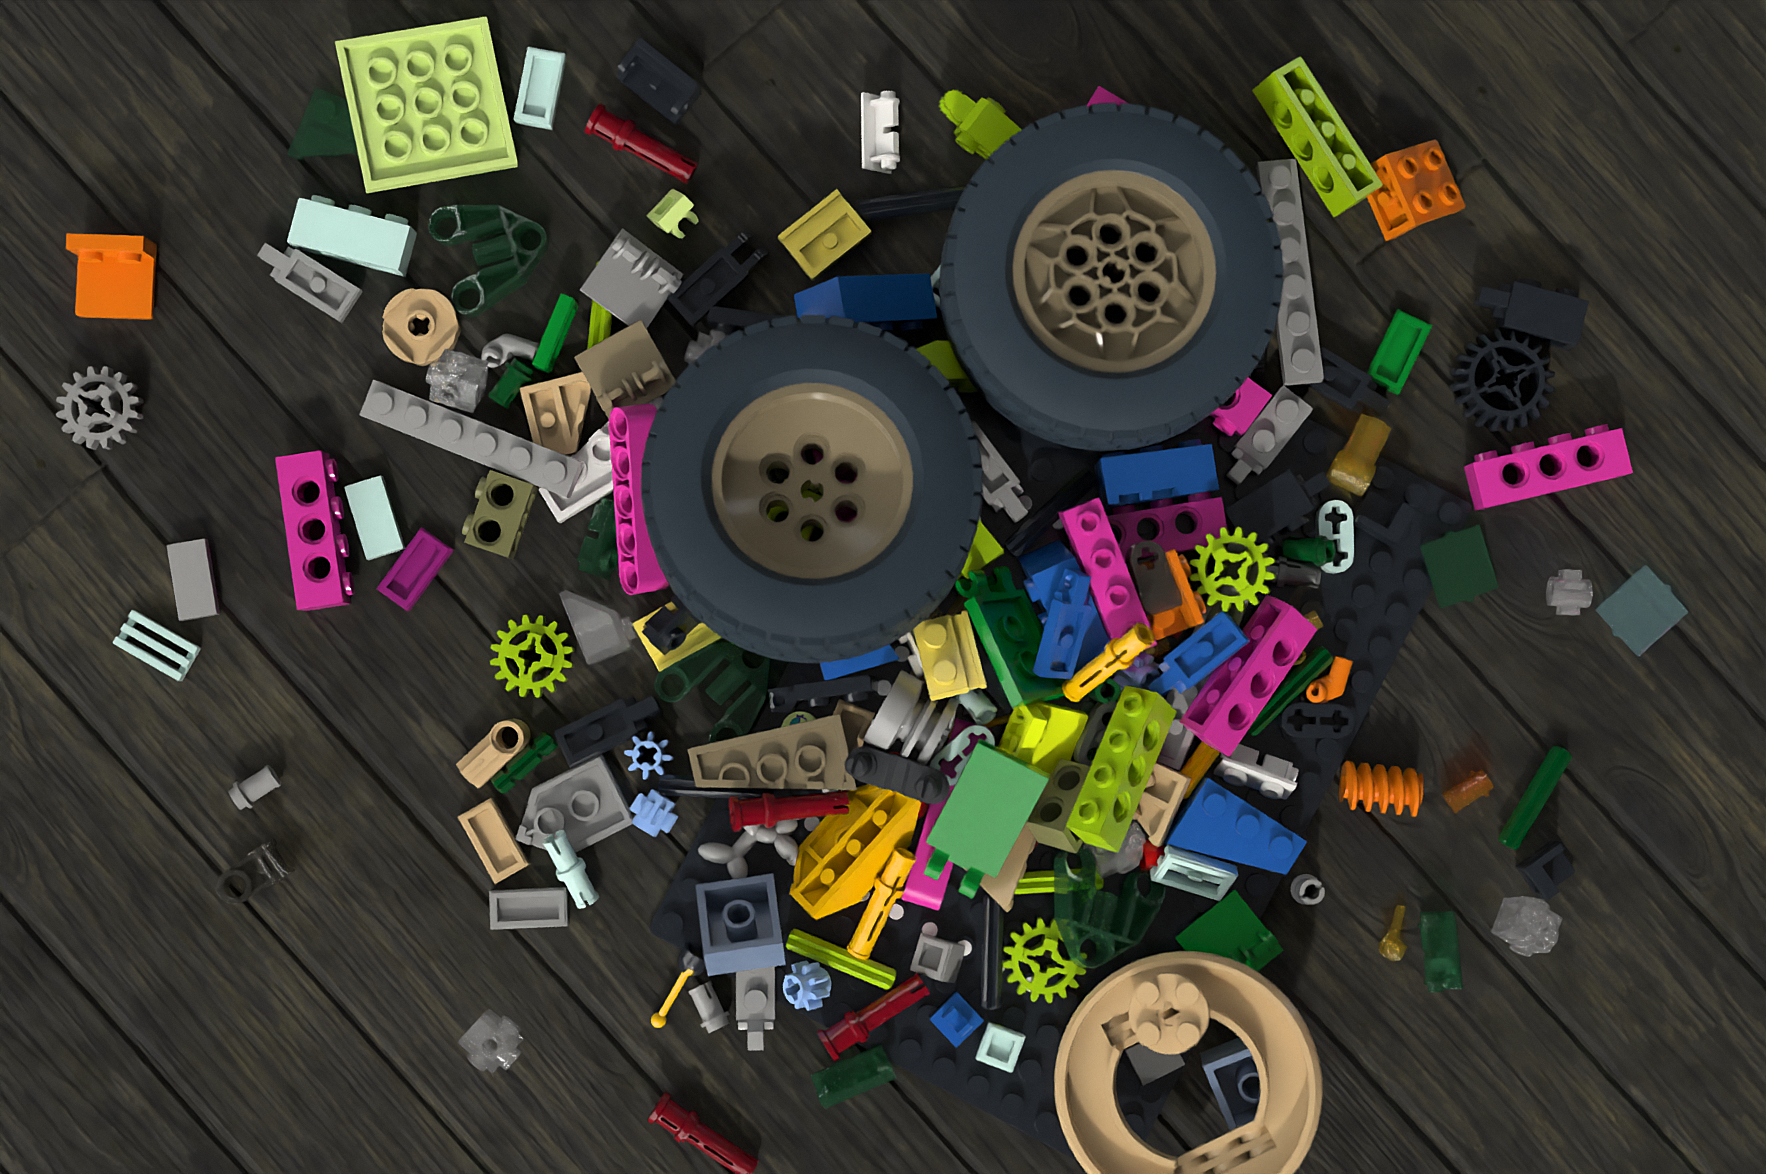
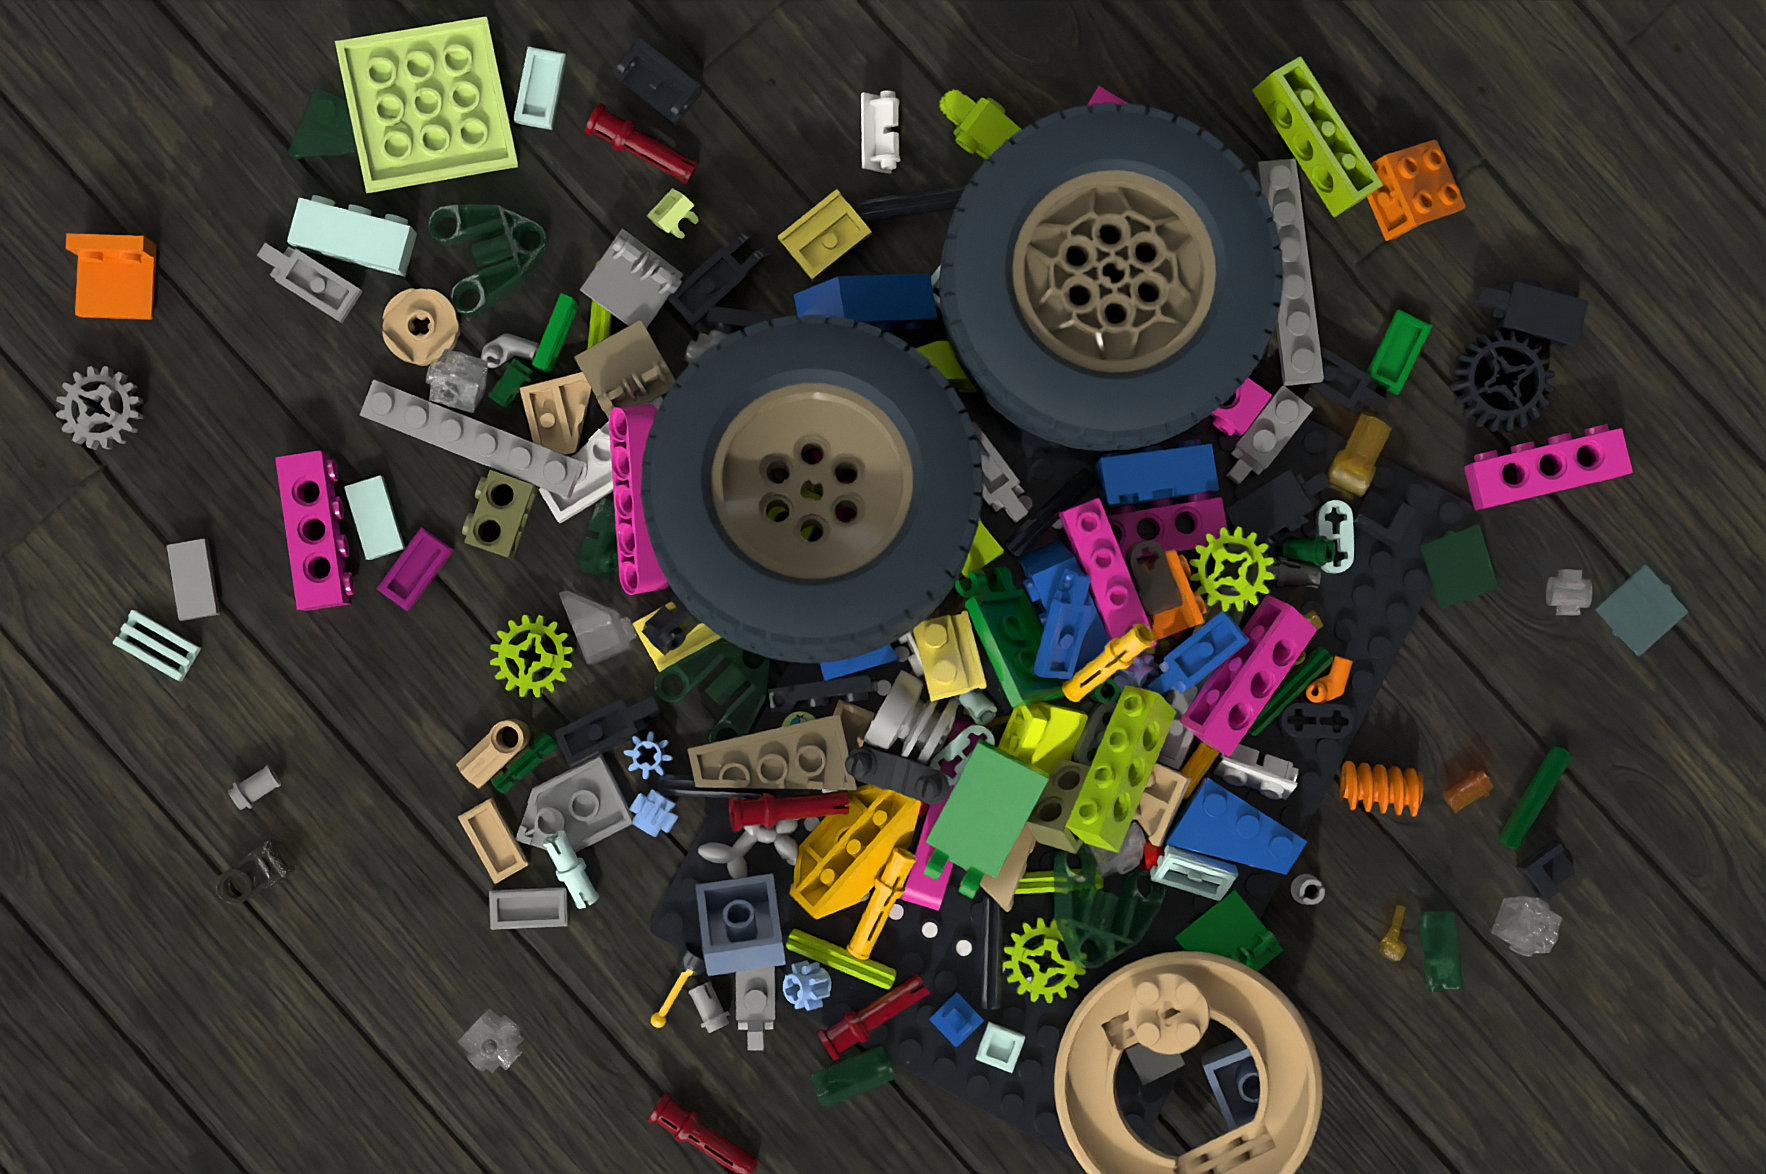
light grey slope [910,933,965,983] -> none

